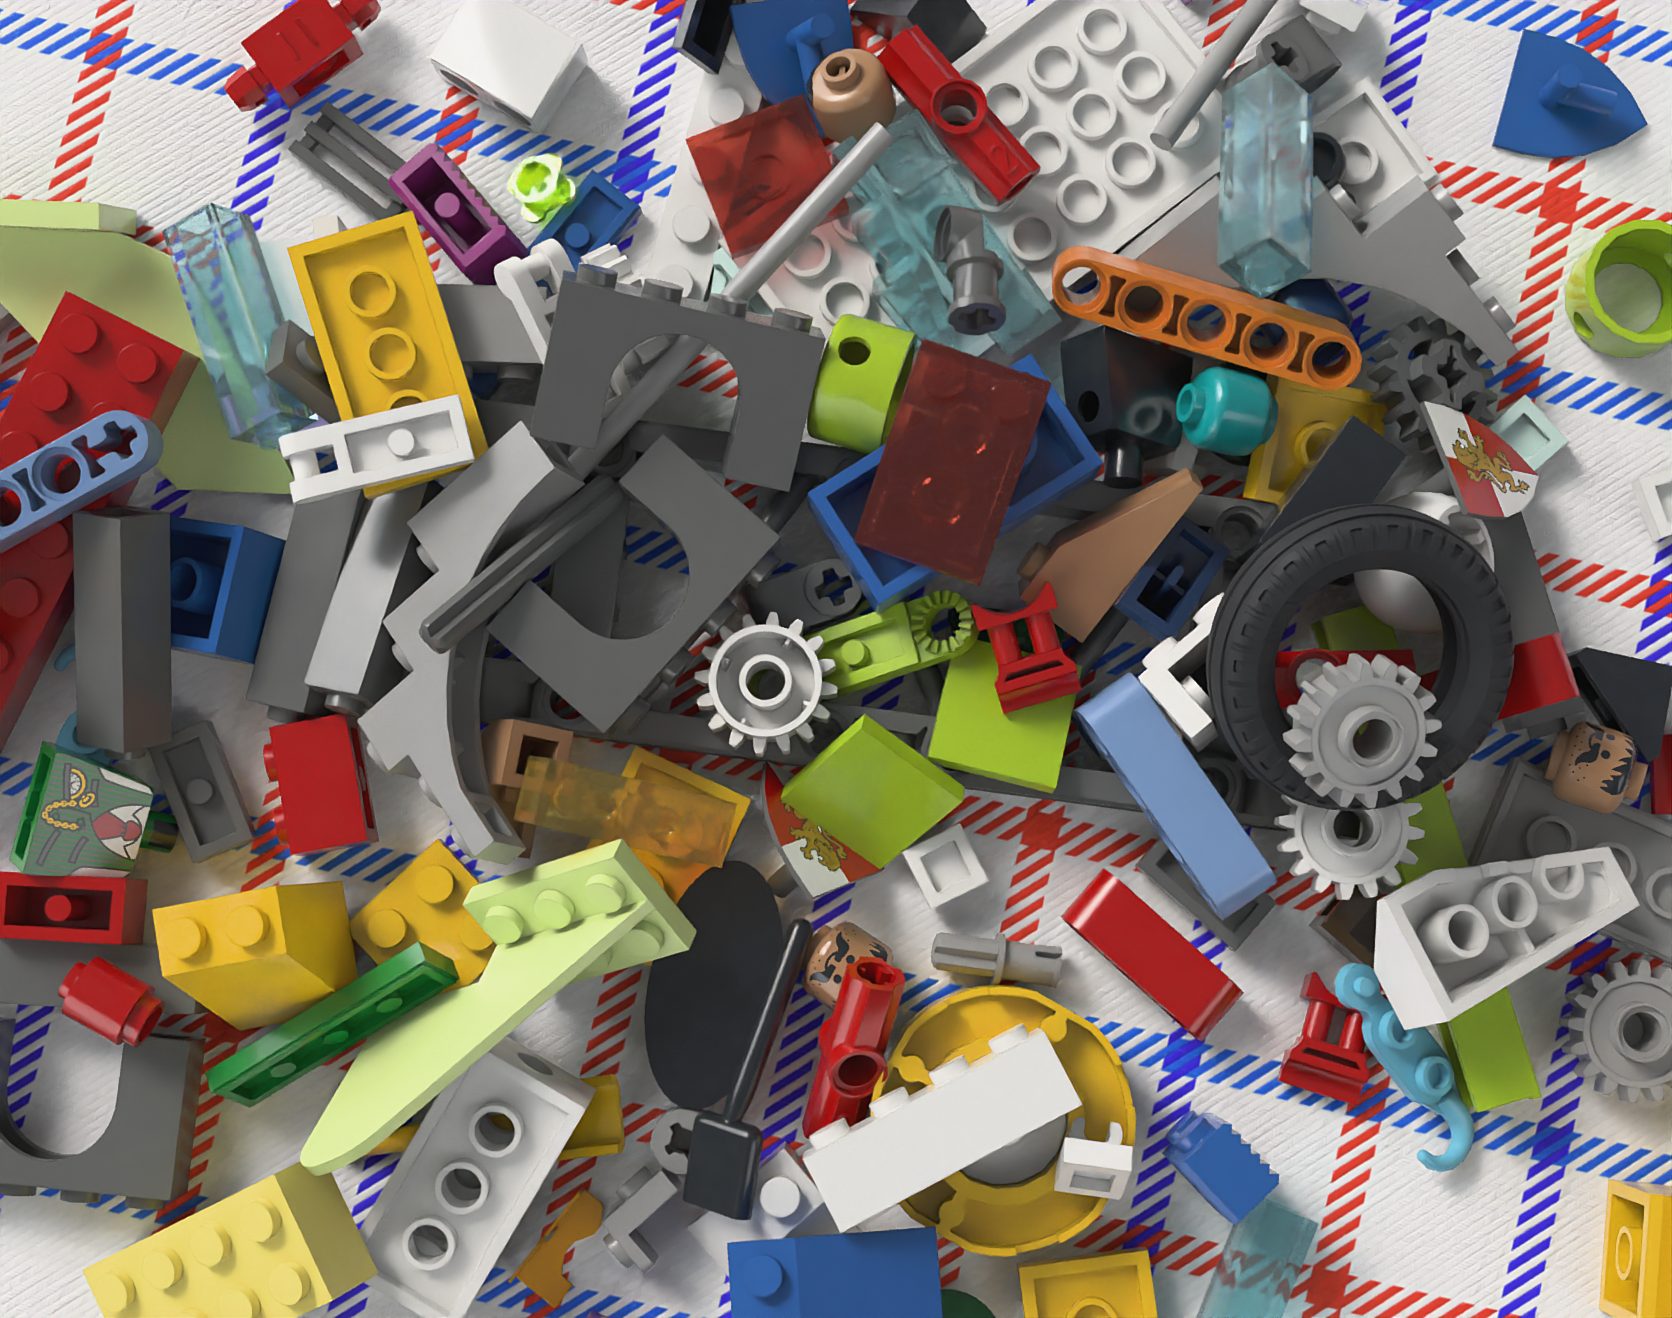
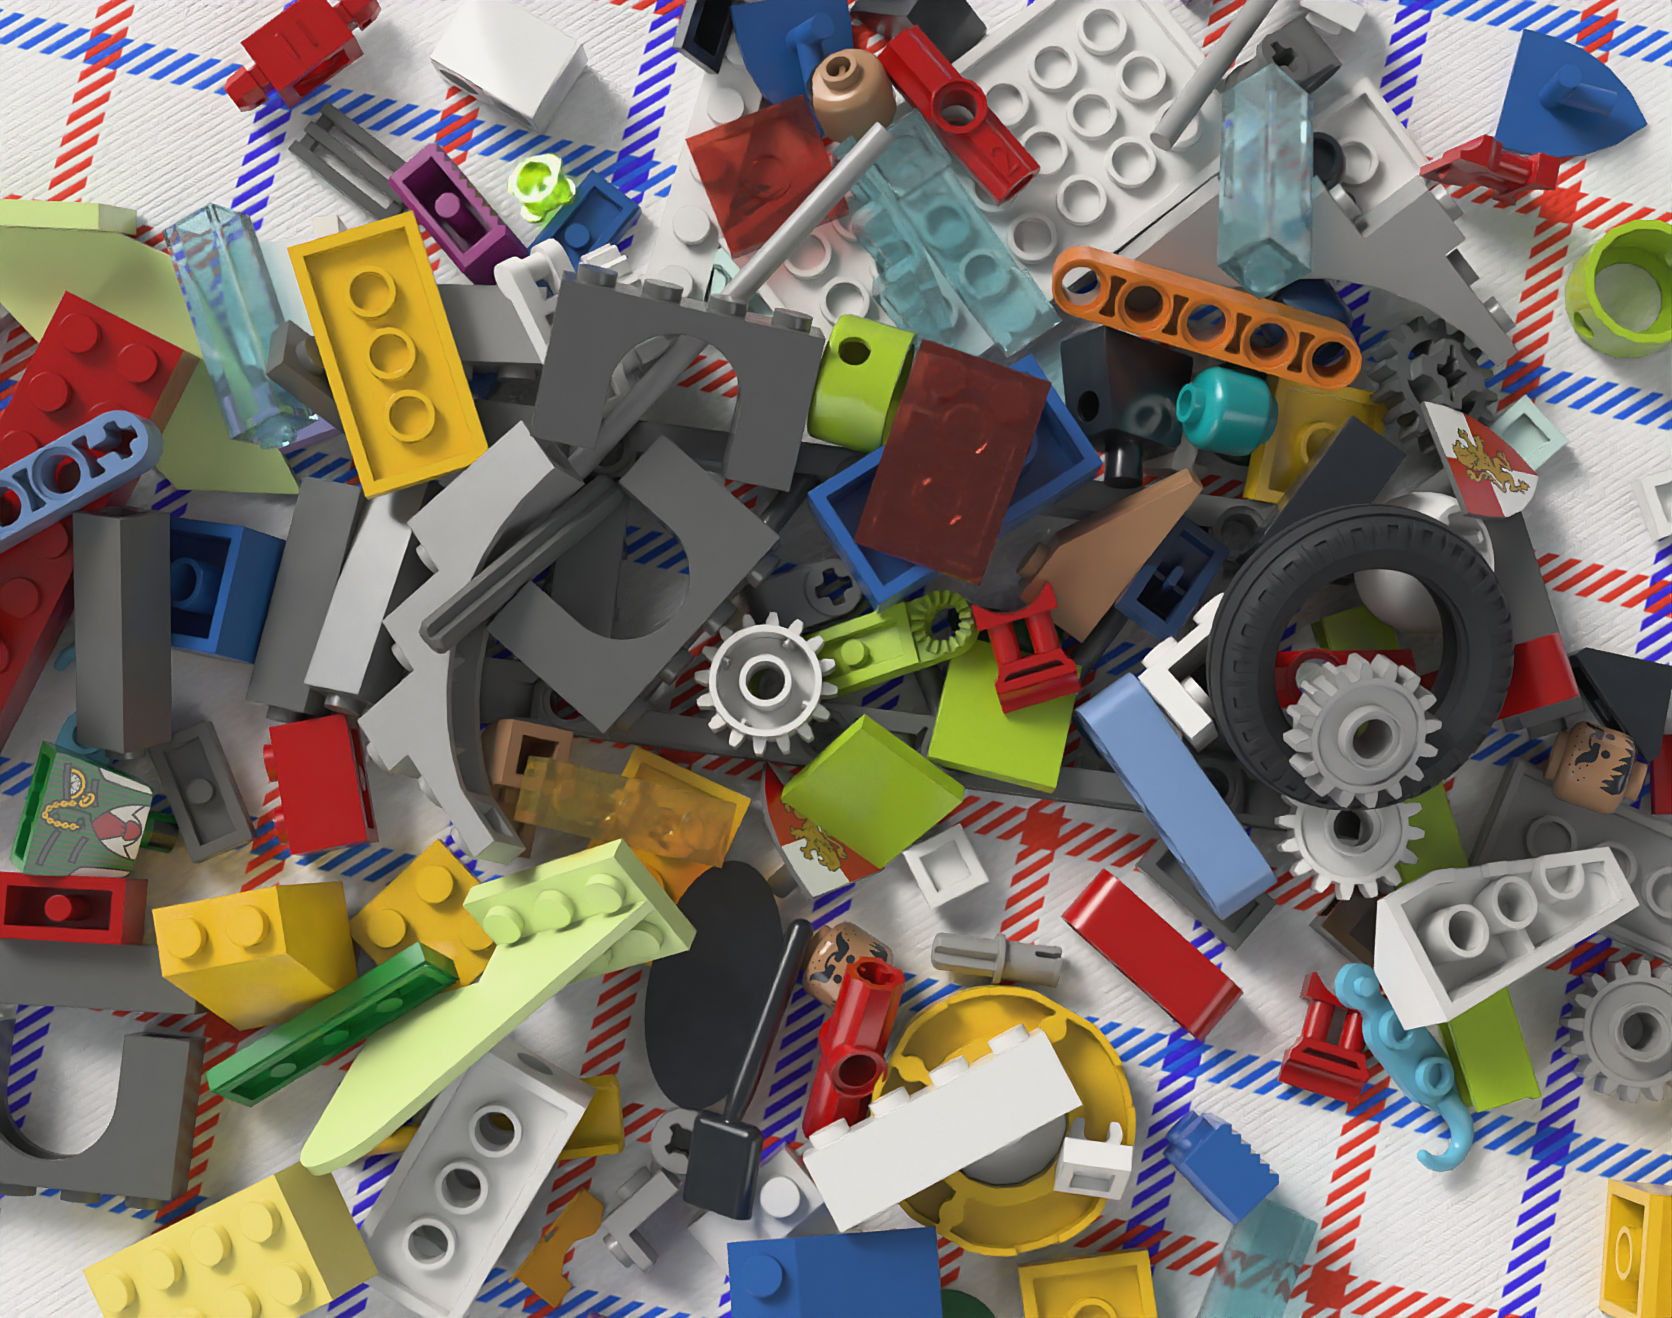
red brick [58,956,165,1048] -> none
white plate [278,394,476,504] -> none
dark grey connector [933,205,1007,335] -> none
none -> red piece [1419,134,1561,206]

